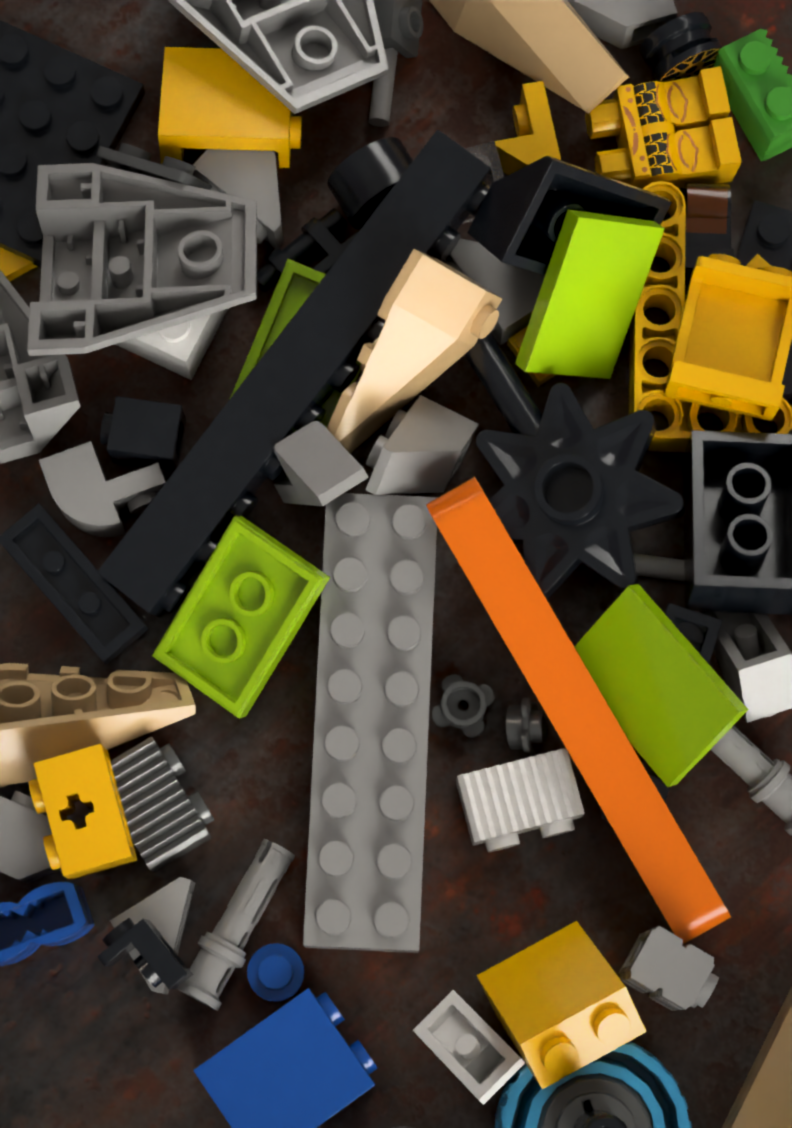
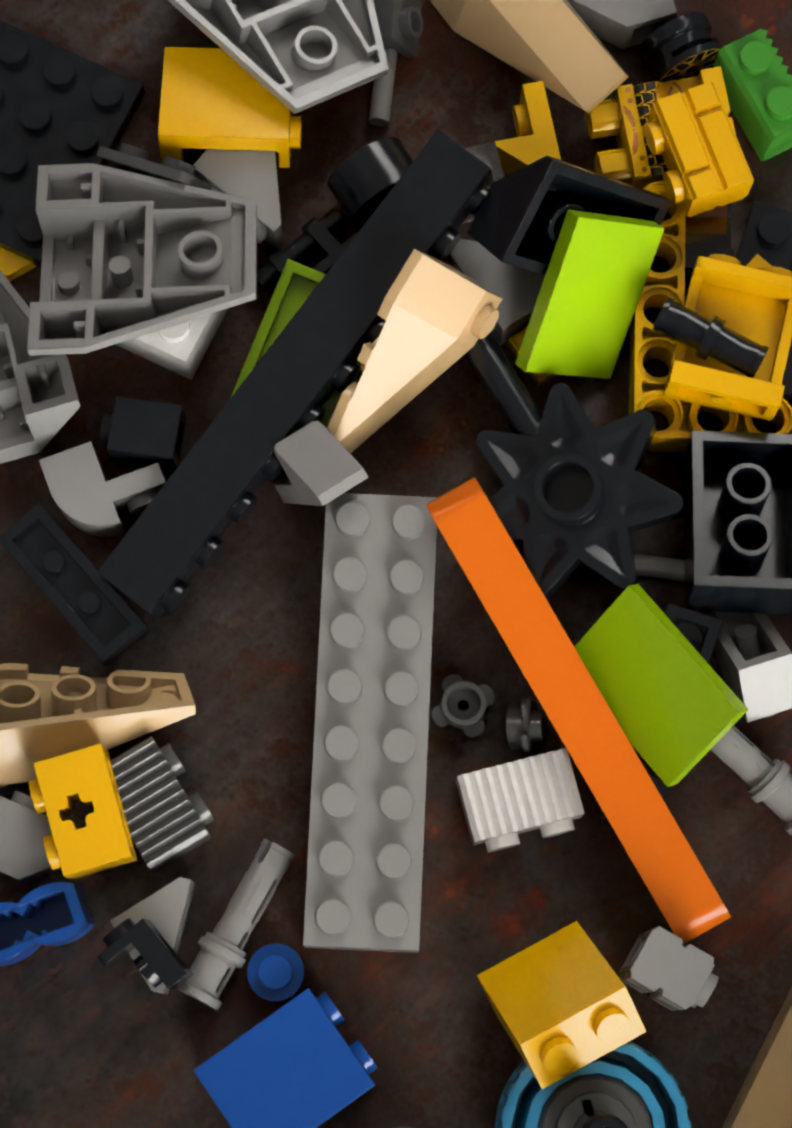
lime tile [152,516,330,719] -> none
light grey slope [365,395,479,495] -> none
white slope [413,990,525,1105] -> none
none -> yellow brick [644,81,754,217]
none -> black pin [653,297,769,378]

